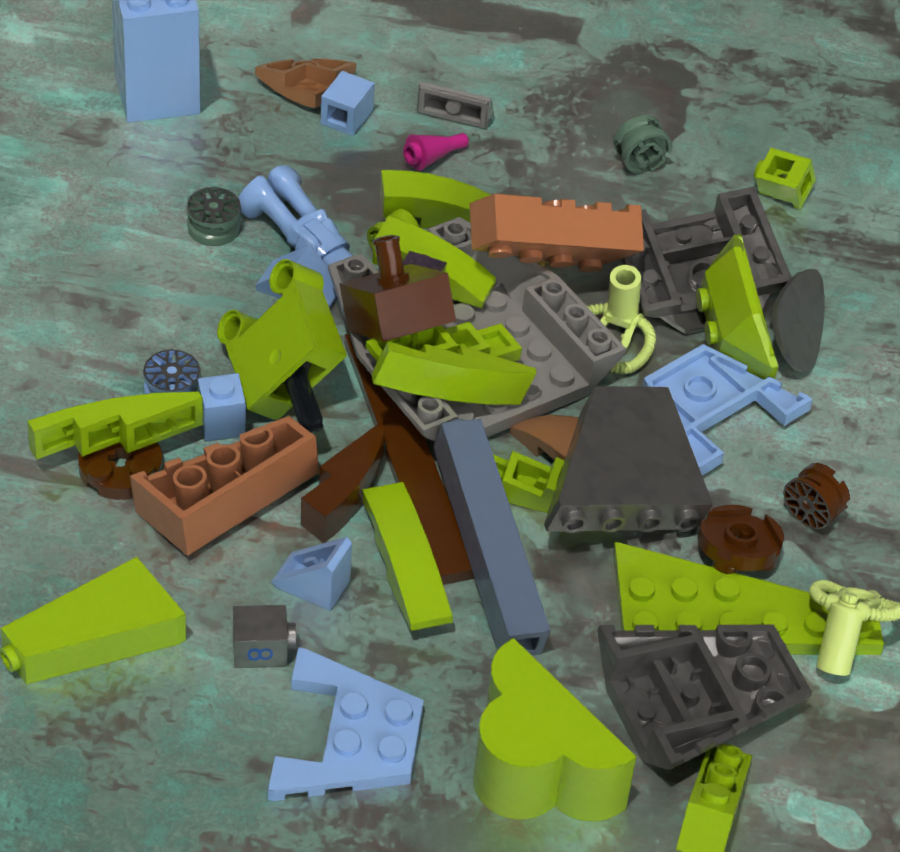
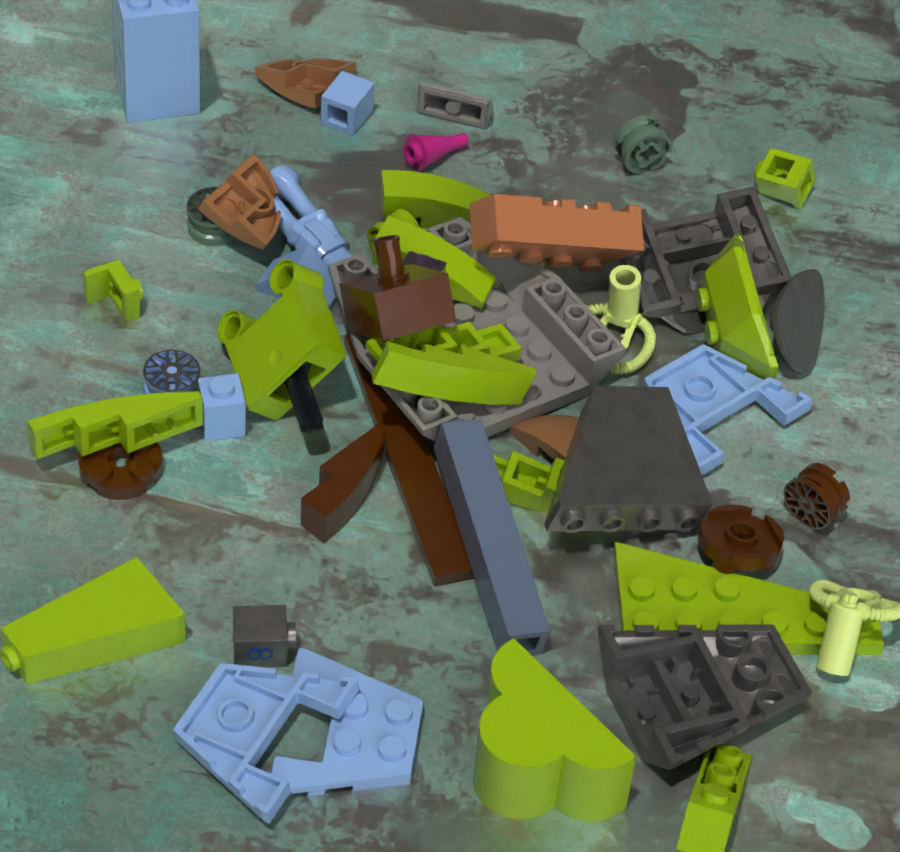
nougat wedge [130,416,319,556] -> none
light blue slope [271,537,352,611] -> none
lime slope [362,482,453,631] -> none
none -> lime bracket [83,259,144,322]
none -> light blue wing [173,663,359,824]
none -> medium nougat brick [198,154,281,250]

